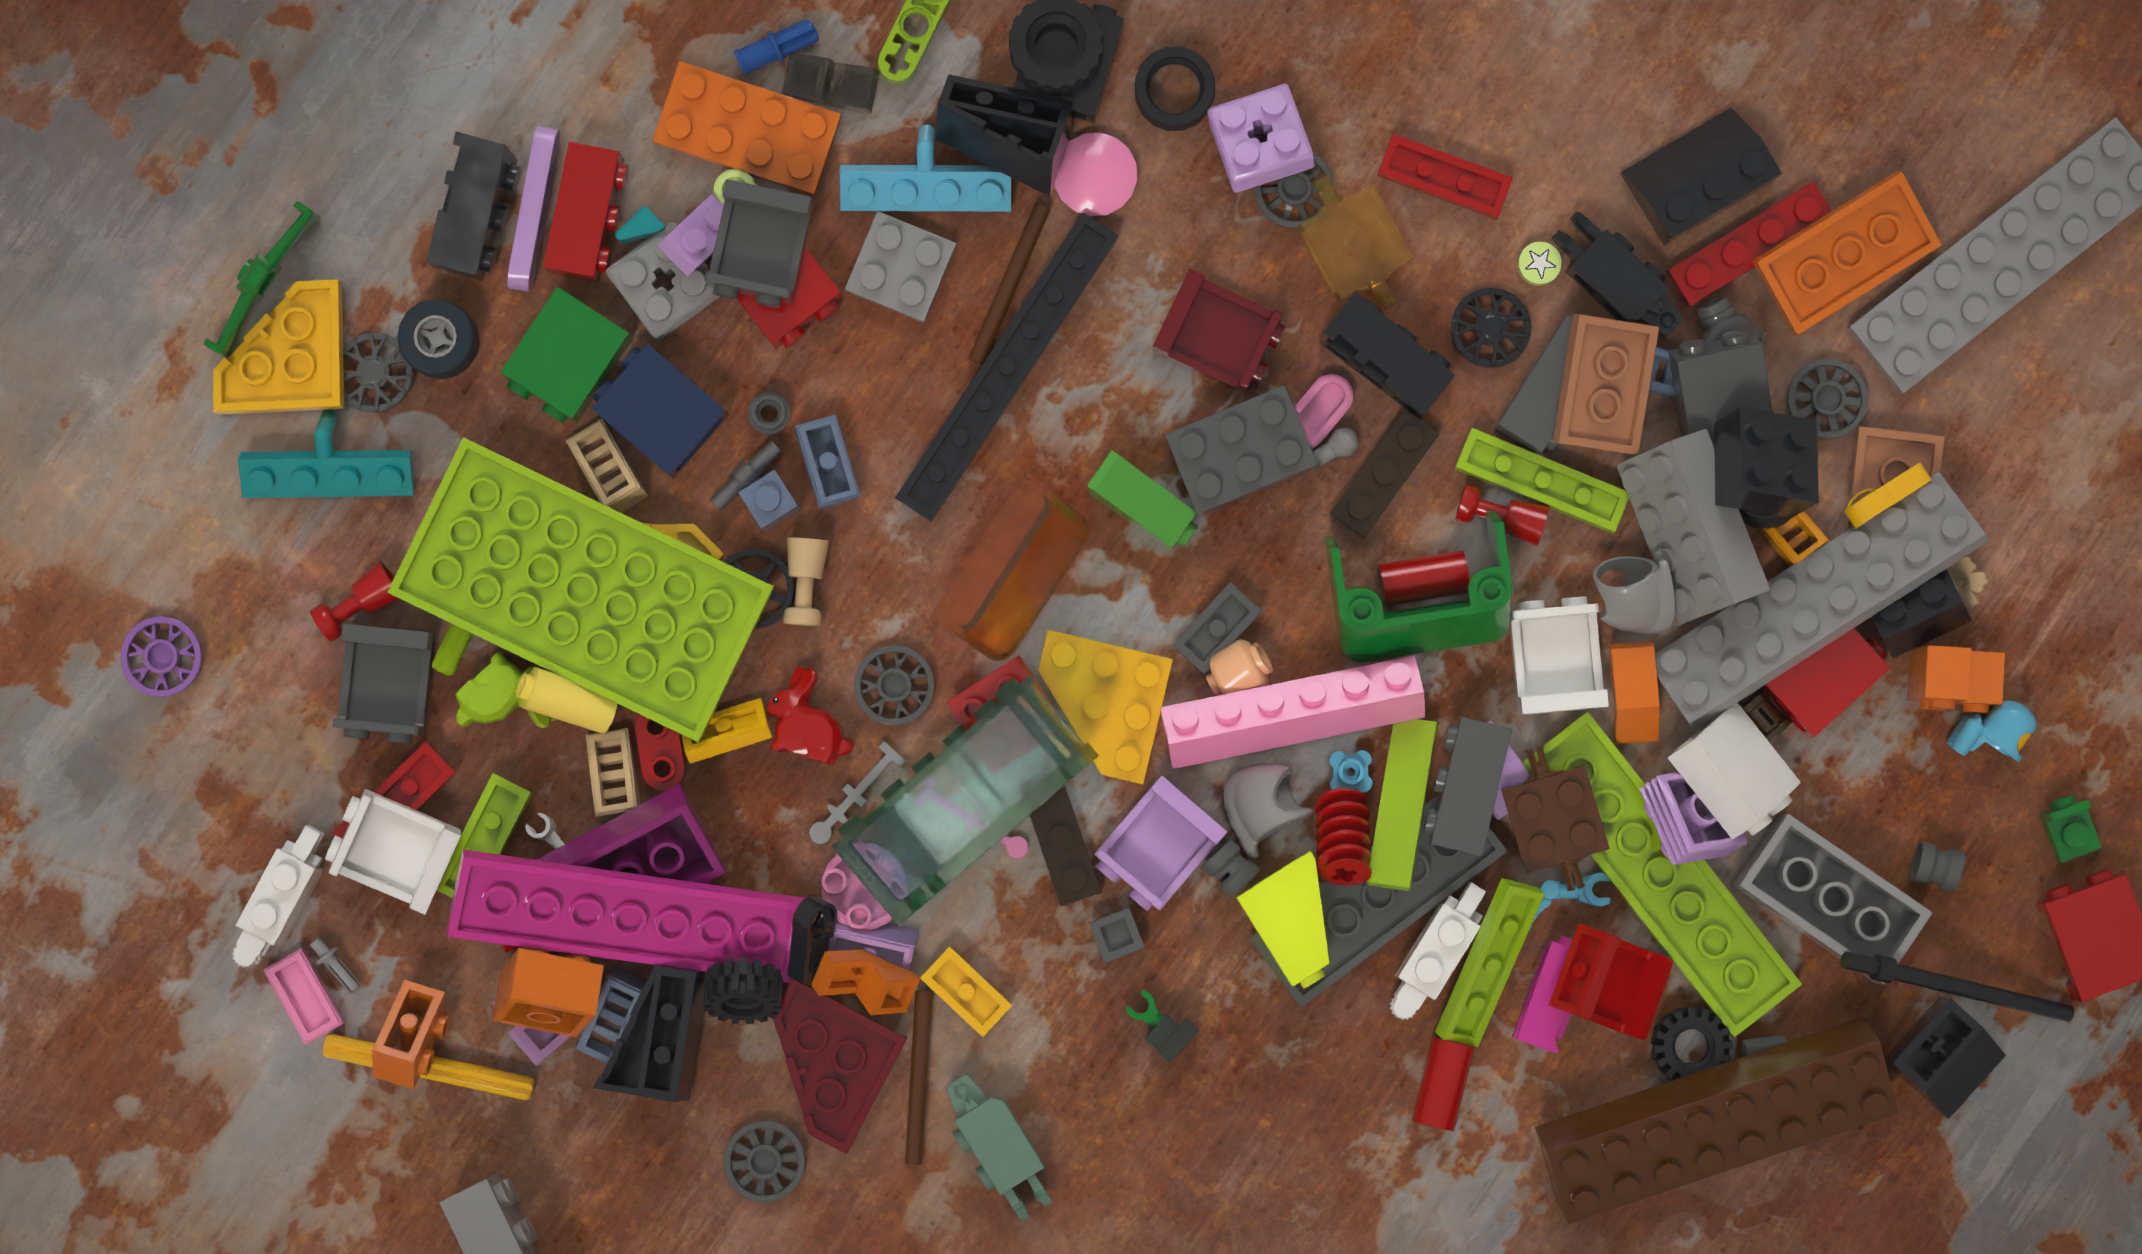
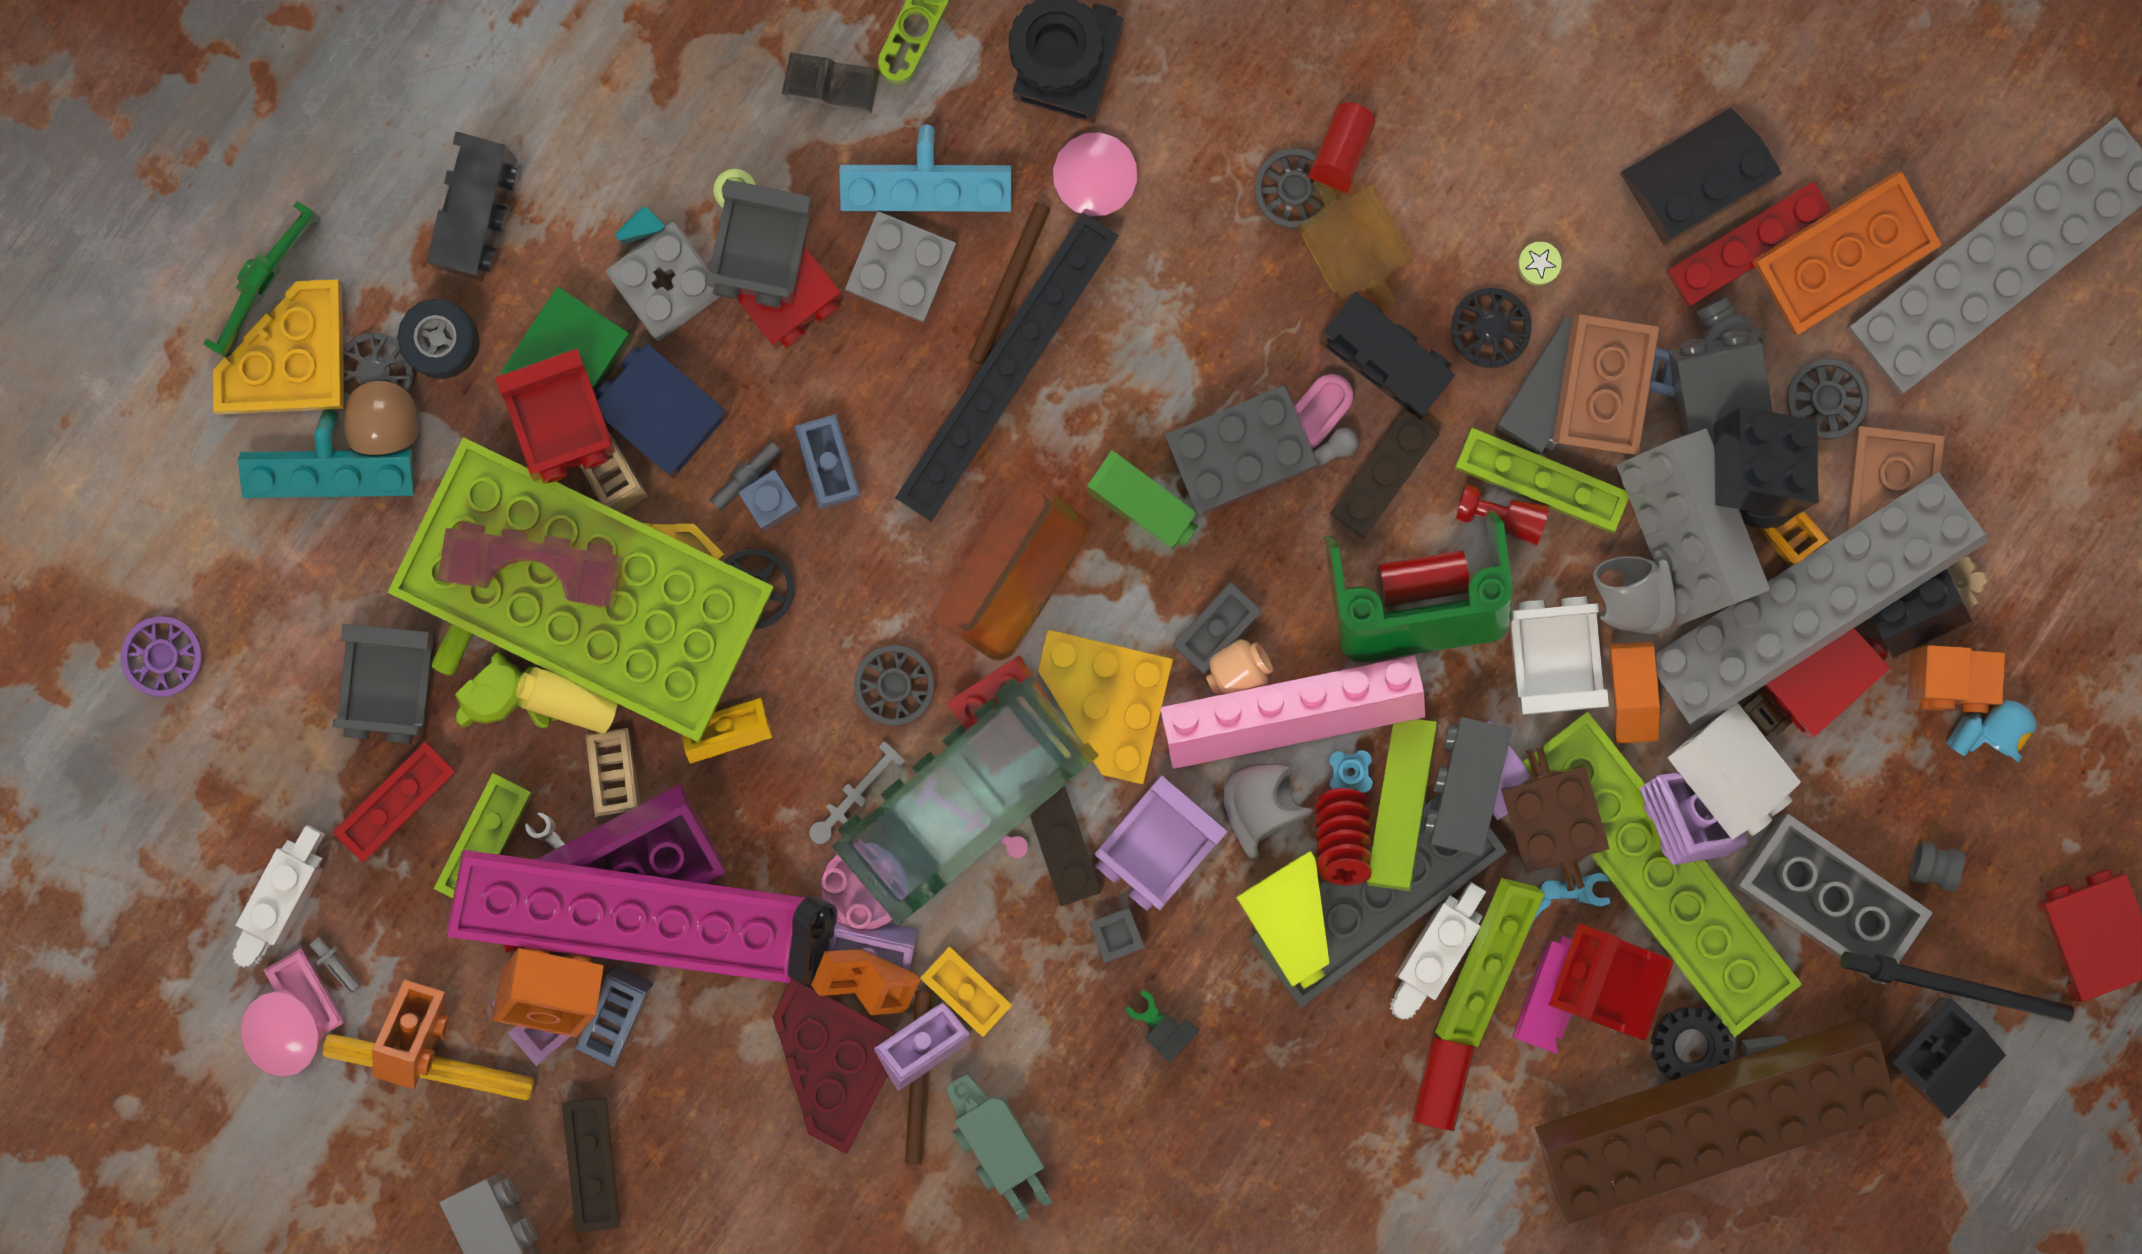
red piece [310,561,400,642] -> none
white panel [325,789,461,914] -> none
lavender beam [507,126,560,292] -> none
red brick [543,142,629,283] -> none
black wedge [593,965,706,1102] -> none
red plate [635,714,686,791] -> none
orange plate [652,61,842,197] -> none
lavender plate [657,194,723,277] -> none
black tyre [703,958,783,1024] -> none
dark grey wheel [724,1120,806,1202] -> none
blue axle [733,19,819,76] -> none
dark grey plate [748,392,791,435] -> none
red animal [766,667,855,766] -> none
tan piece [783,538,829,626] -> none
black wedge [936,74,1073,197] -> none
black tyre [1135,46,1215,131] -> none
dark red panel [1152,268,1286,394] -> none
dark grey wheel [1200,839,1261,899] -> none
lavender brick [1207,84,1314,193] -> none
red plate [1377,134,1513,220] -> none
black hinge [1552,211,1684,339] -> none
yellow piece [1844,462,1932,529] -> none
green bracket [2039,794,2102,863] -> none
none -> bright pink dish [241,989,325,1077]
none -> medium nougat helmet [344,381,420,455]
none -> clear pink arch [437,522,623,609]
none -> red panel [495,349,616,484]
none -> dark brown plate [562,1097,621,1233]
none -> lavender slope [874,1001,970,1091]
none -> red brick [1308,102,1375,193]

